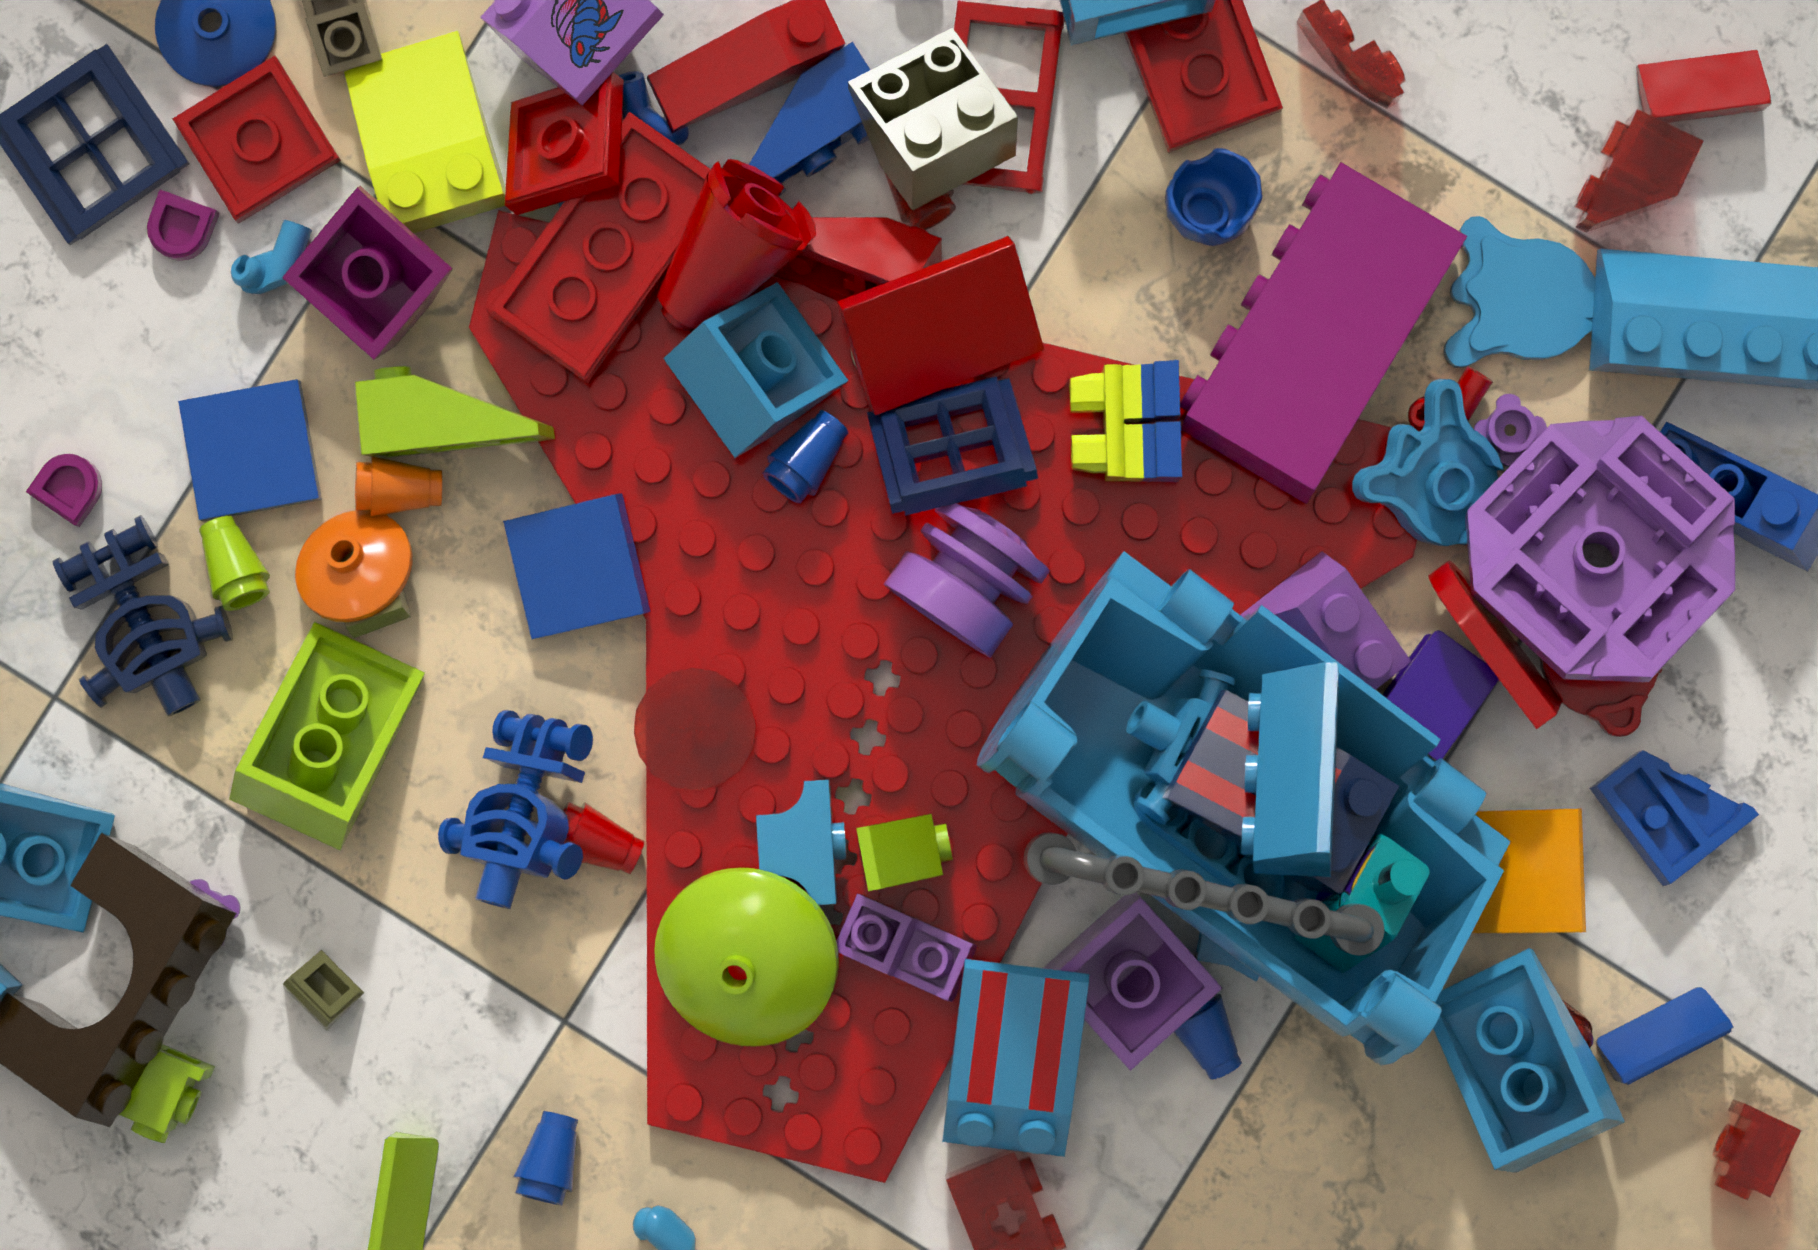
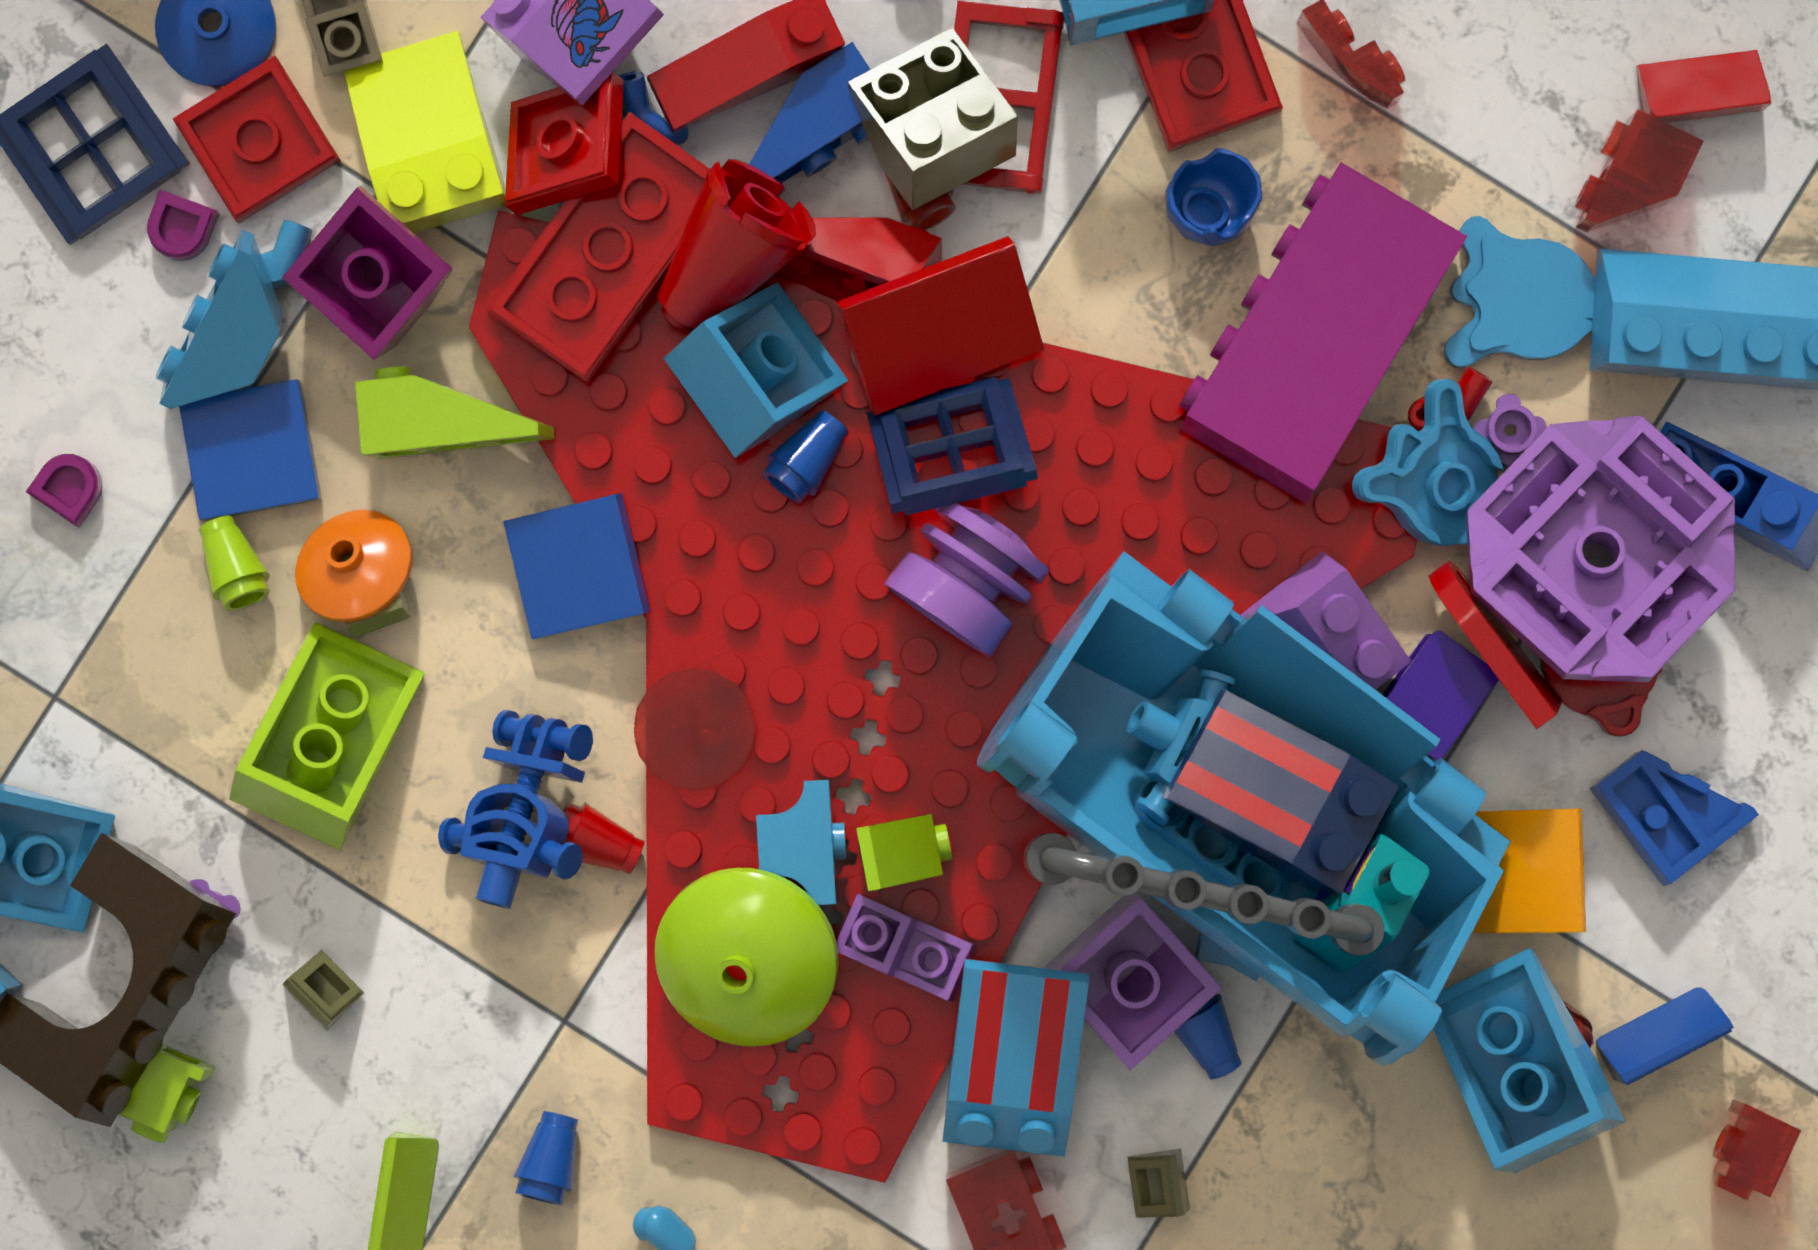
dark blue piece [52,515,233,717] -> none
orange cone [355,456,442,517] -> none
neon yellow hips [1069,360,1182,482] -> none
dark azure slope [1241,662,1339,877] -> none
none -> dark azure slope [155,229,282,409]
none -> olive slope [1127,1149,1190,1218]

